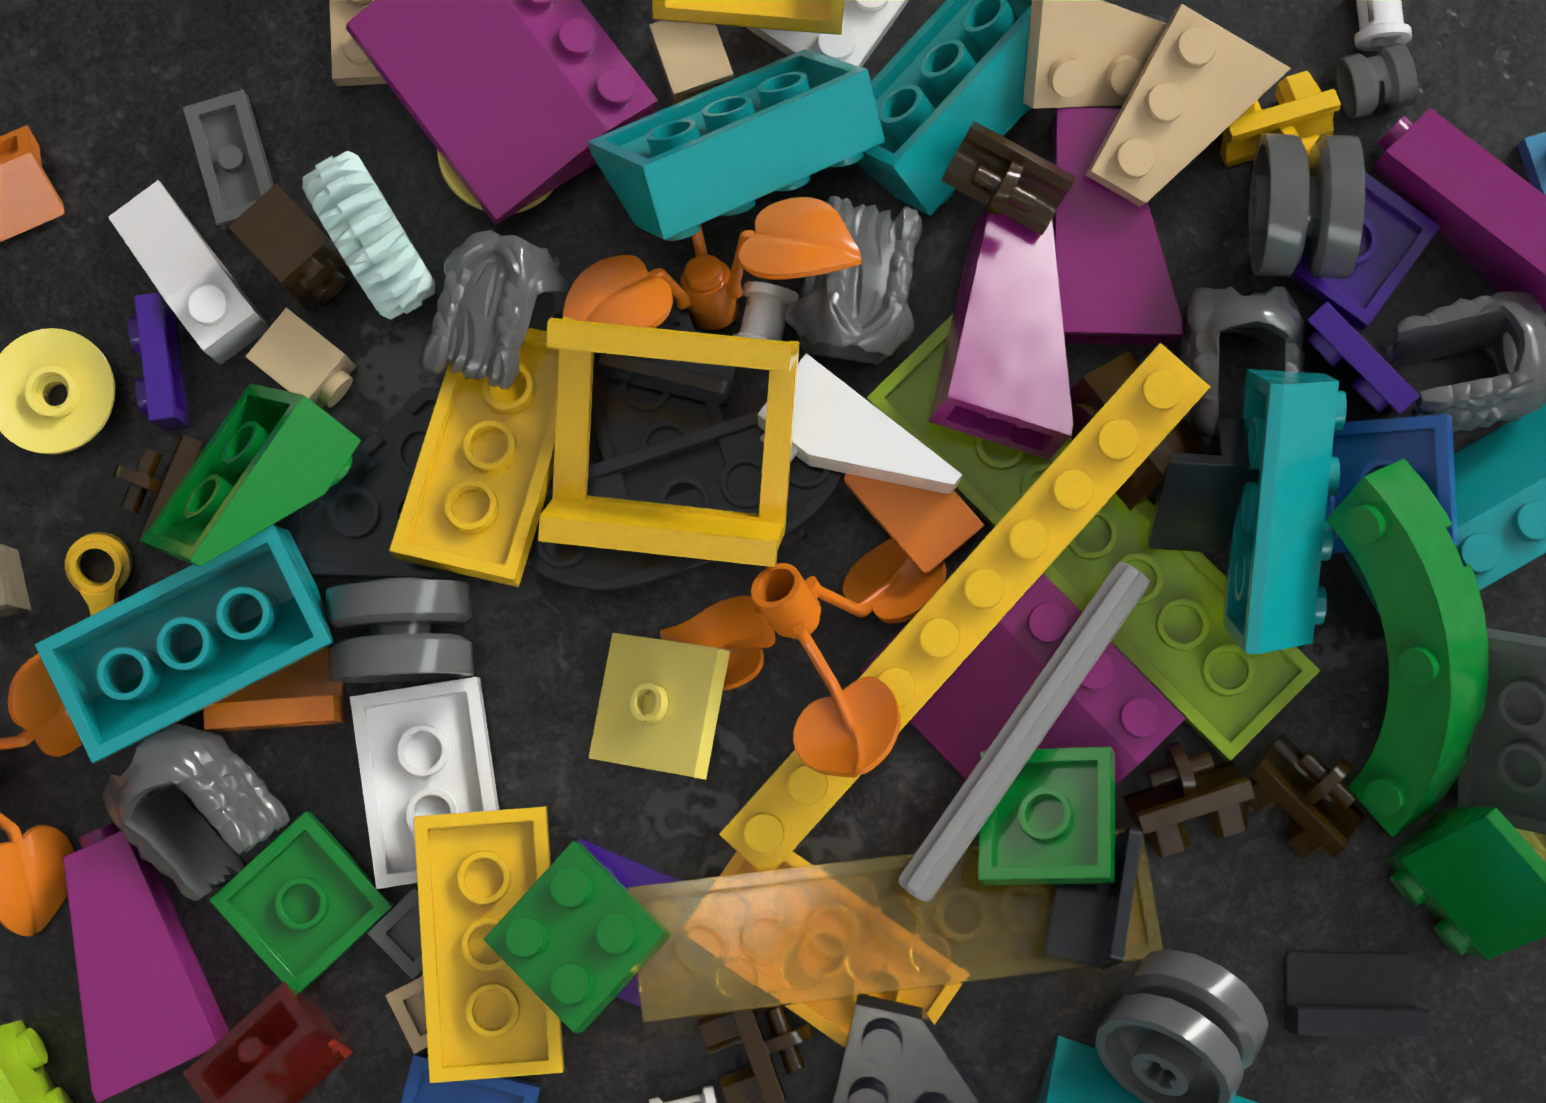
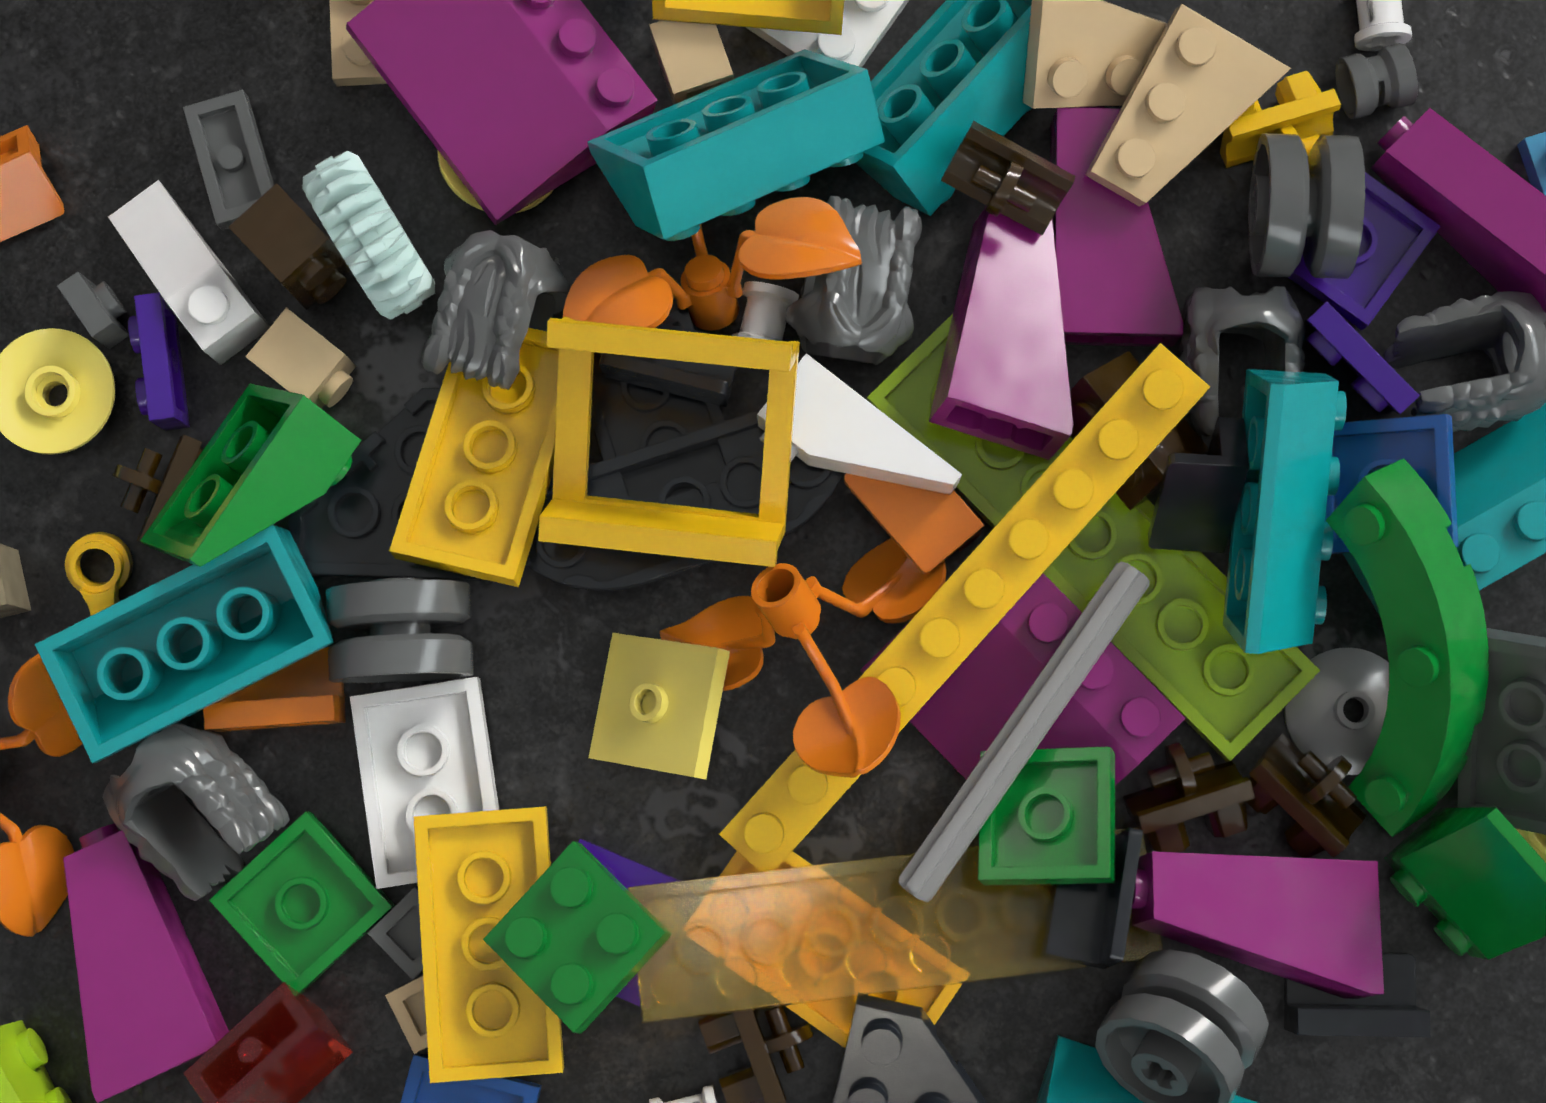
none -> dark grey plate [57,272,129,349]
none -> magenta slope [1131,851,1384,999]
none -> light grey dish [1284,648,1389,775]

